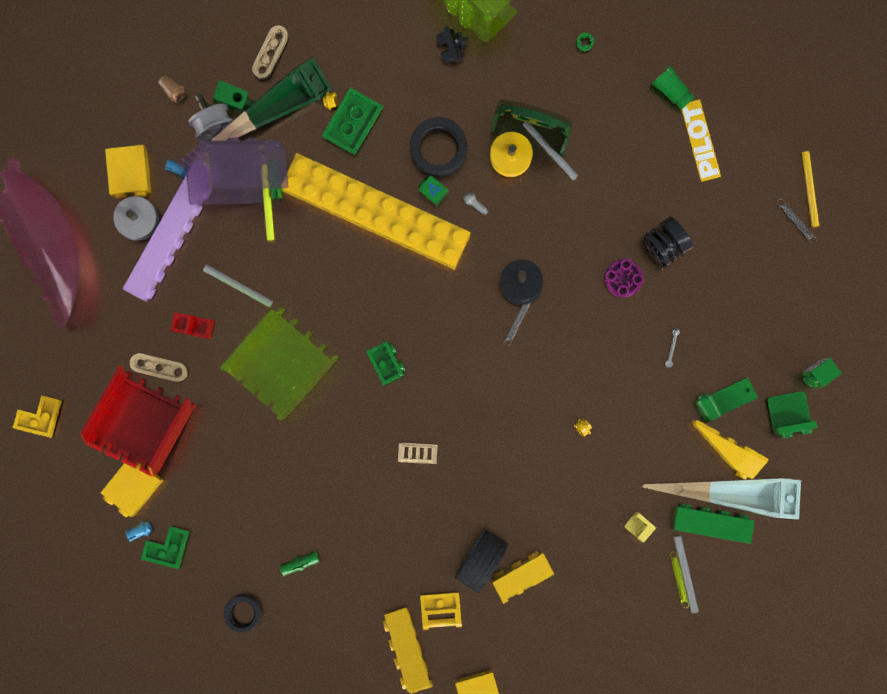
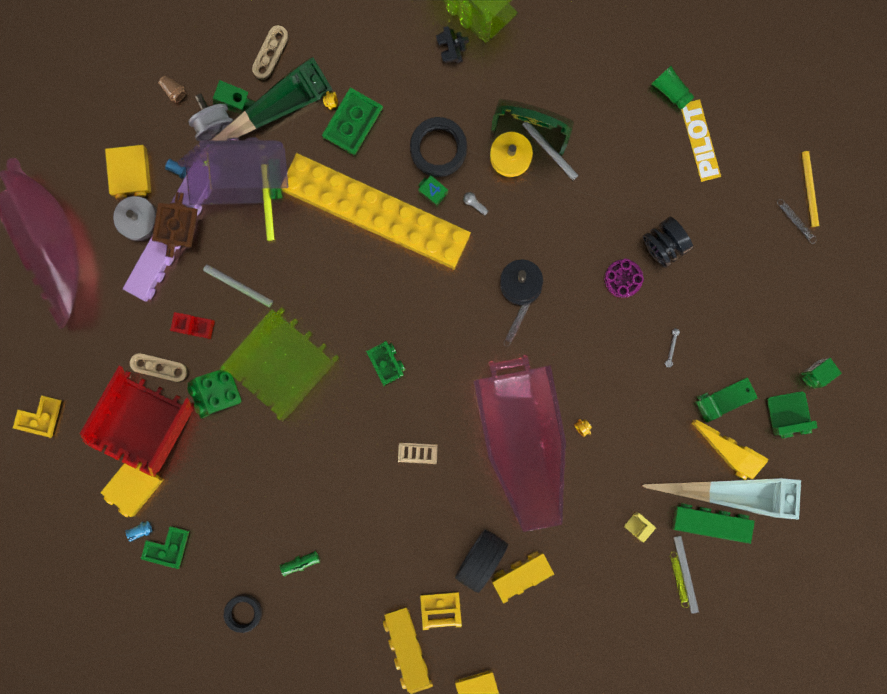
green bush [576,33,594,51] -> none
none -> reddish brown plate [152,192,198,258]
none -> green bracket [187,368,241,419]
none -> clear pink windscreen [473,355,566,532]

